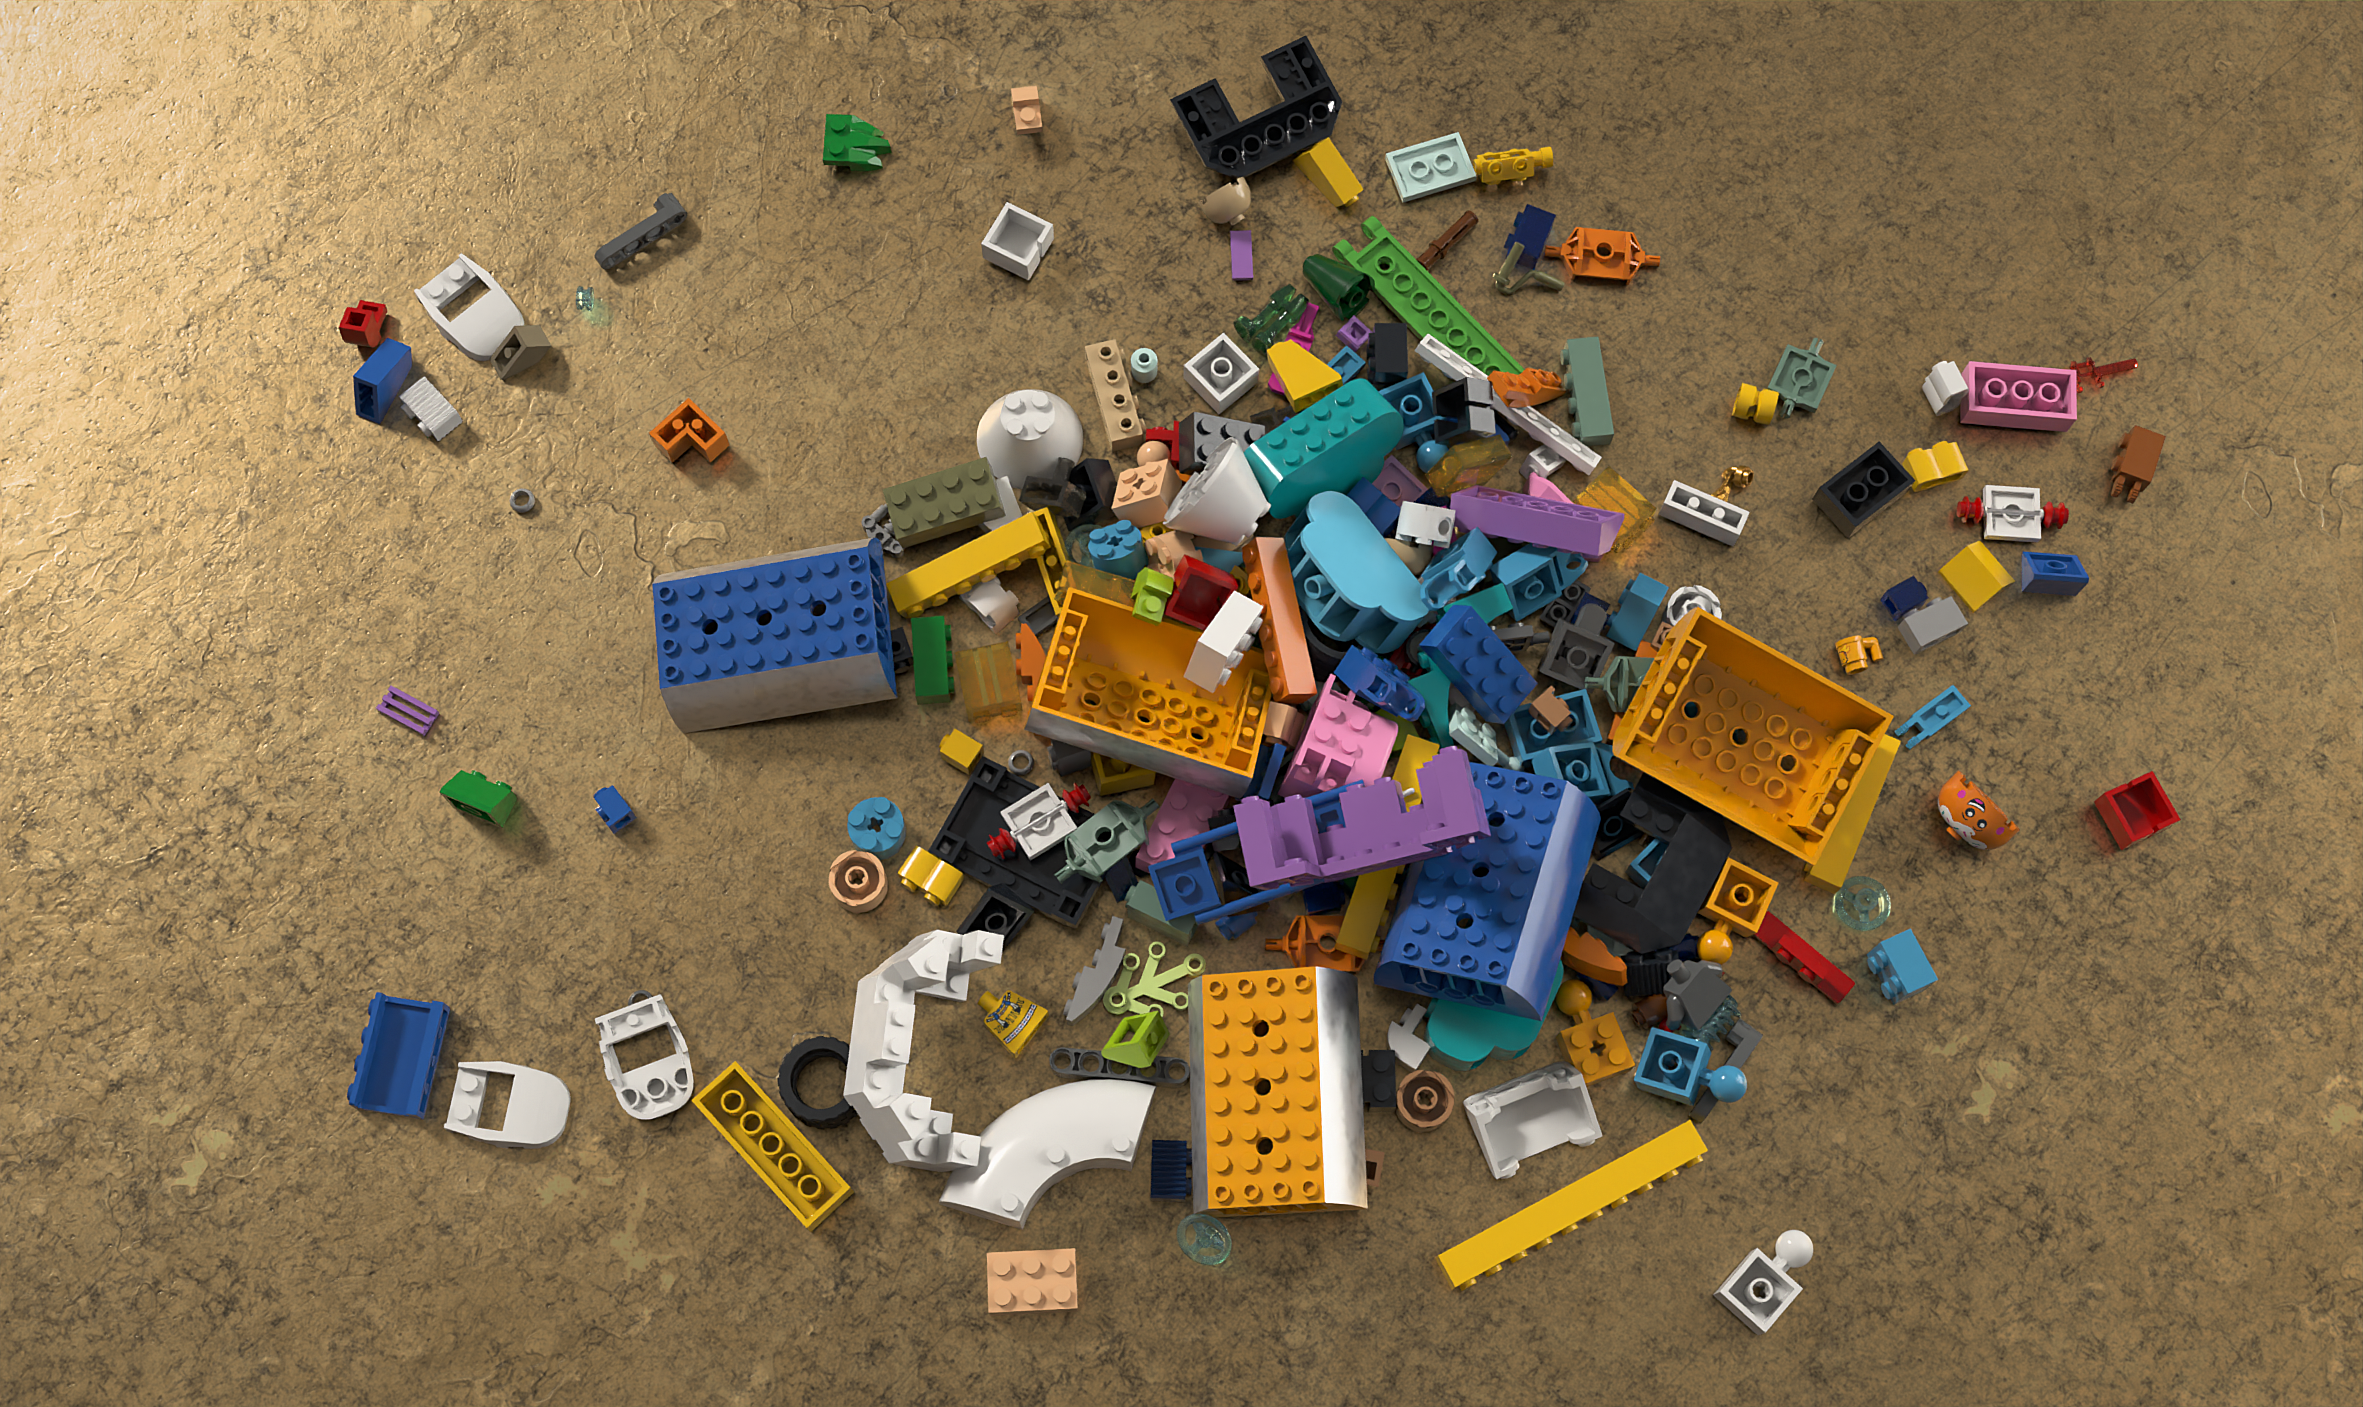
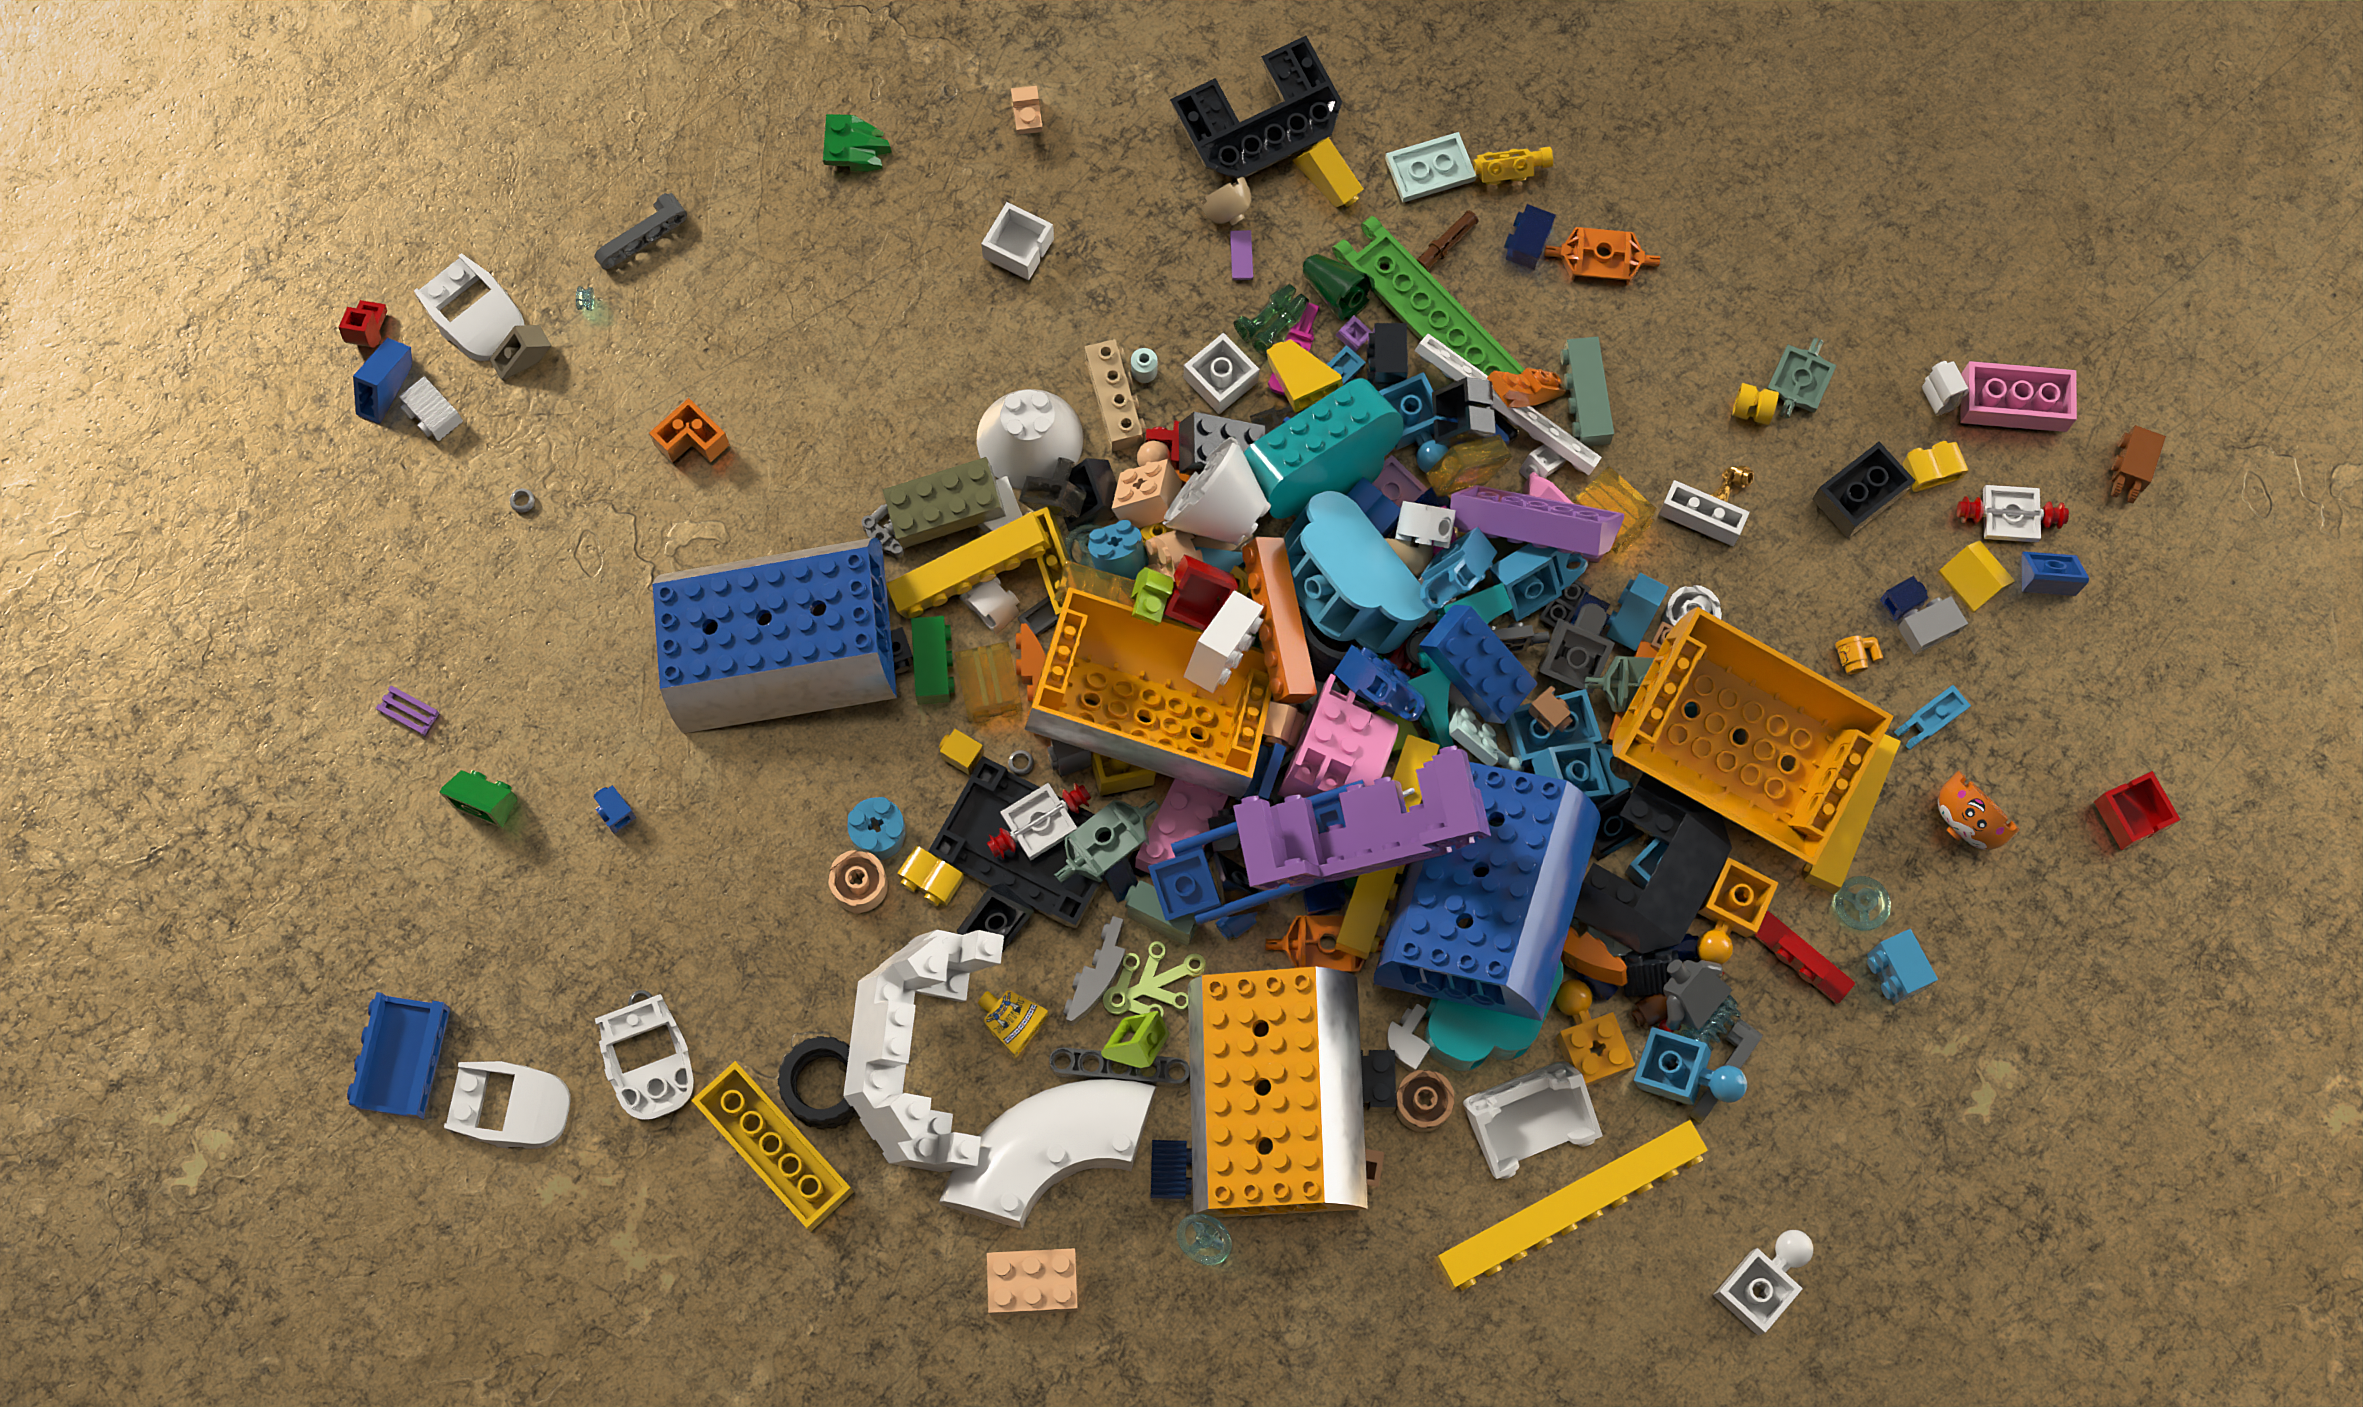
olive piece [1492,242,1564,295] -> none
clear red piece [2069,357,2138,393] -> none

